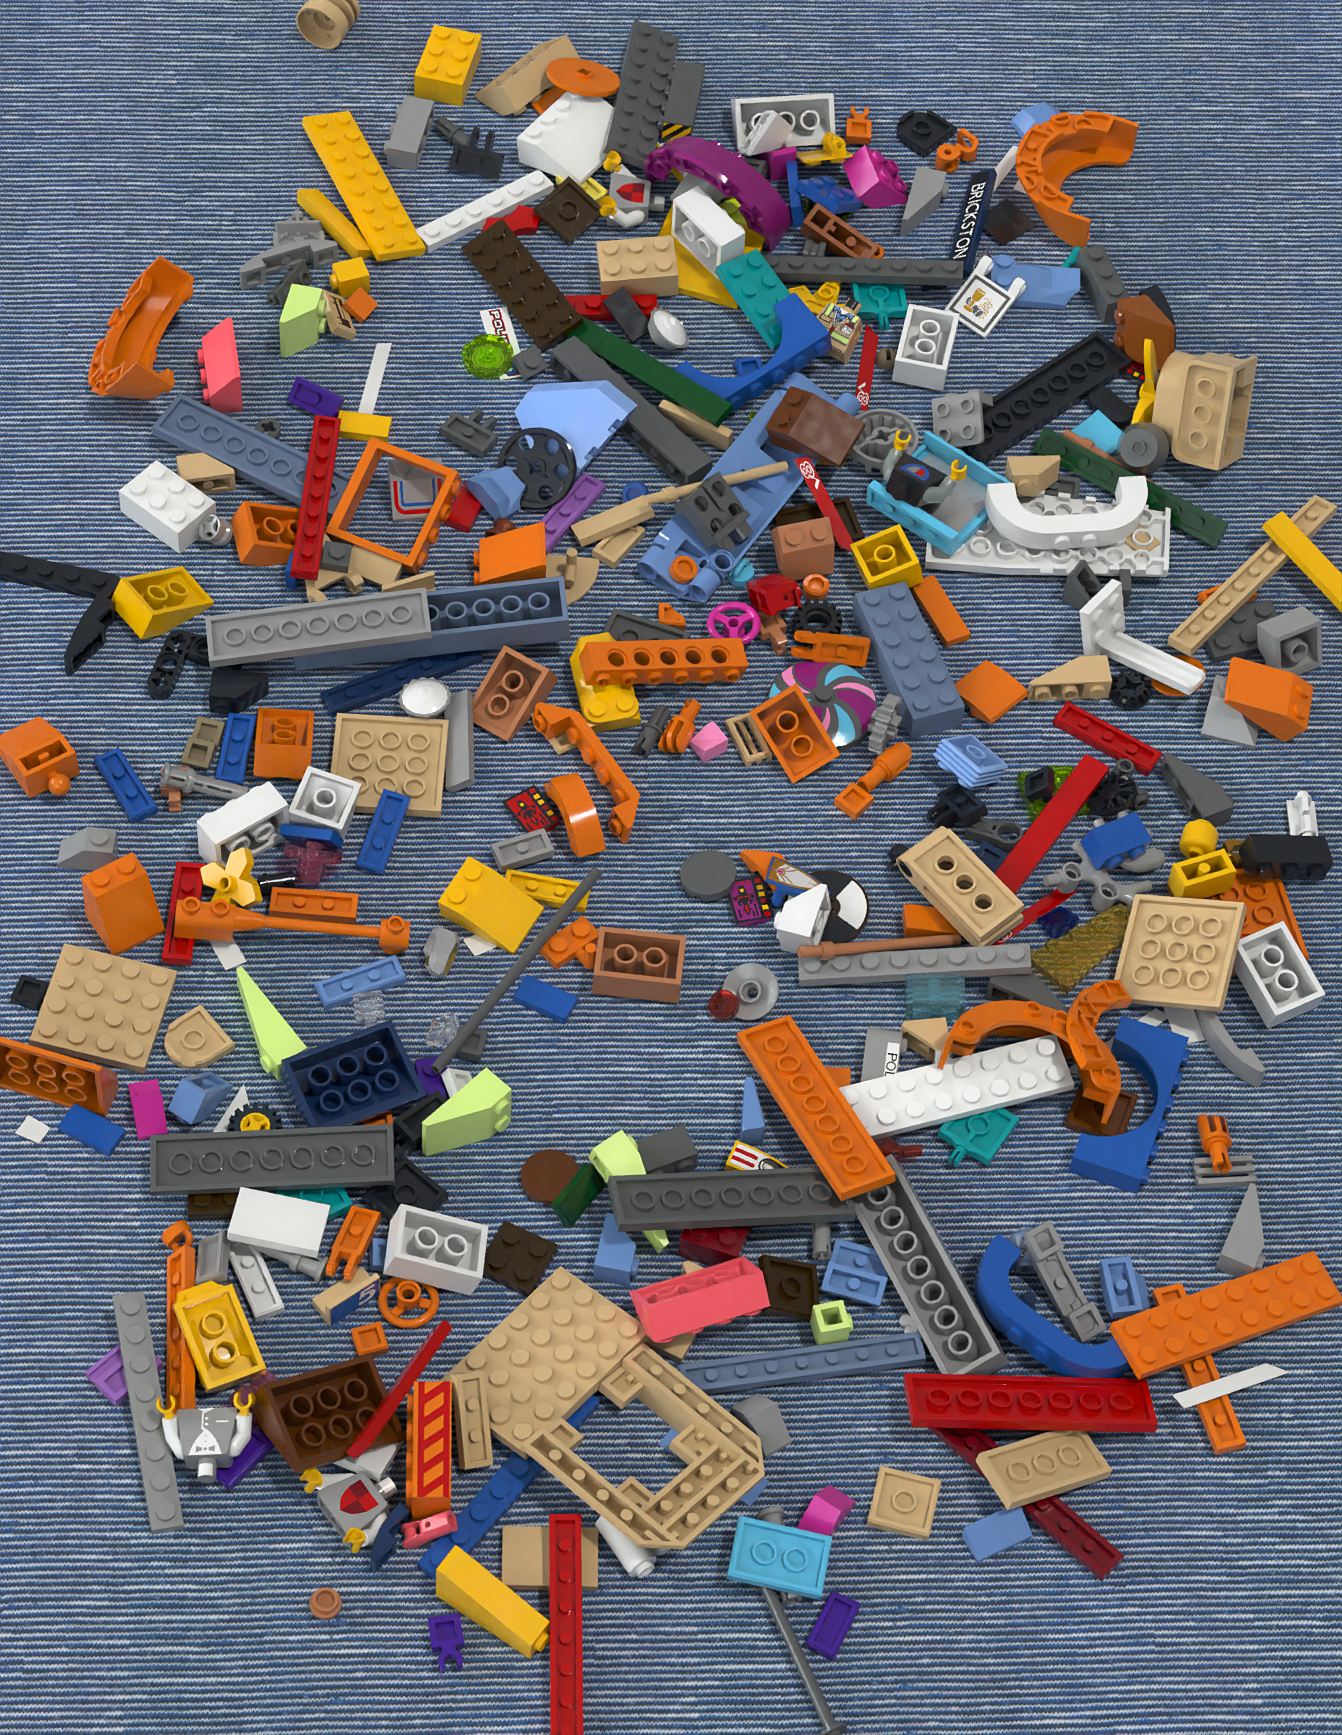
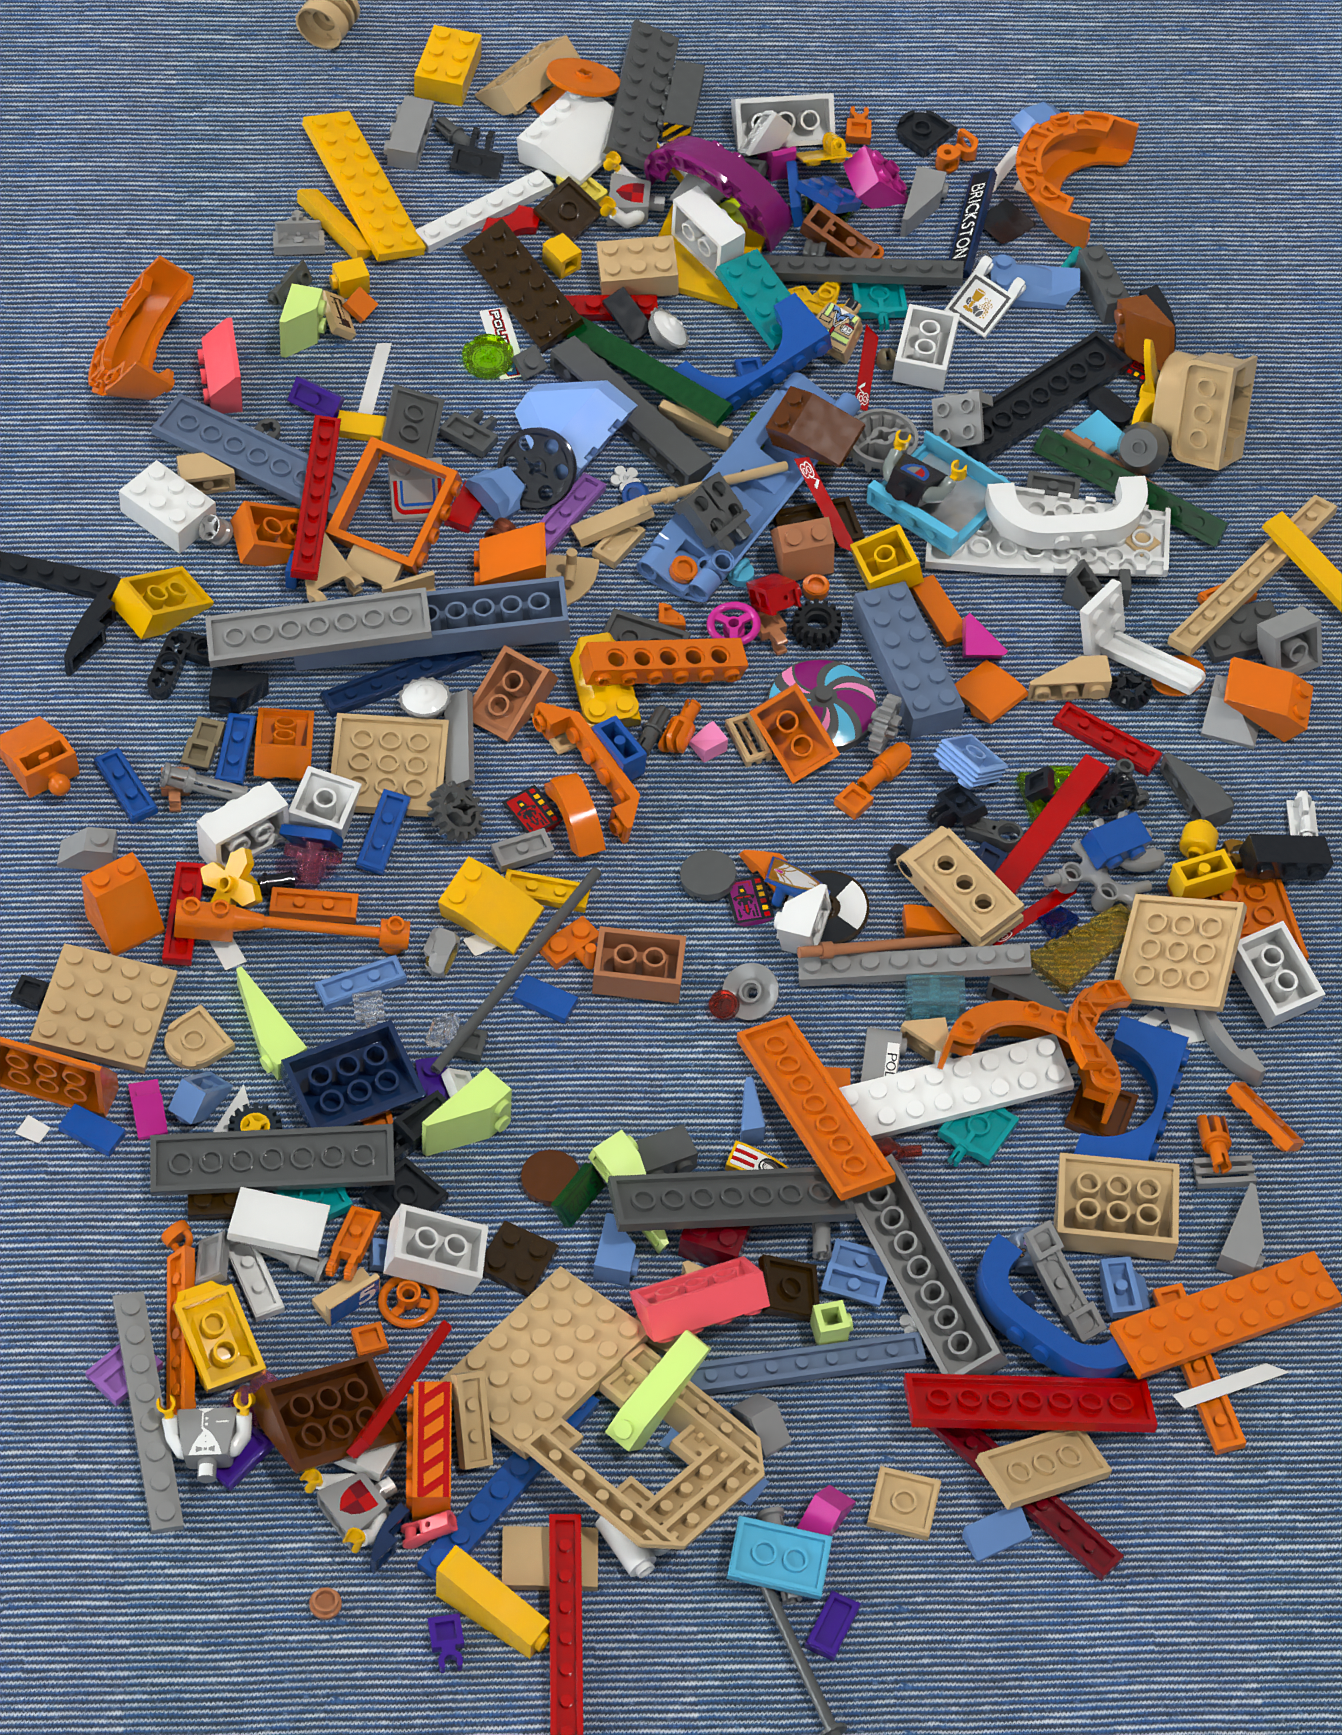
light grey slope [239,240,338,290] -> none
dark grey plate [321,540,352,573] -> none
orange hinge [791,630,871,667] -> none
tan slope [1005,455,1060,497] -> none
none -> dark grey plate [381,384,445,458]
none -> dark grey gear [427,781,485,843]
none -> yellow brick [542,233,582,279]
none -> blue brick [592,715,647,781]
none -> yellowish green slope [605,1330,711,1451]
none -> white plant [610,466,641,492]
none -> dark pink slope [962,613,1008,659]
none -> tan slope [1053,1153,1179,1261]
none -> orange plate [1226,1082,1305,1152]

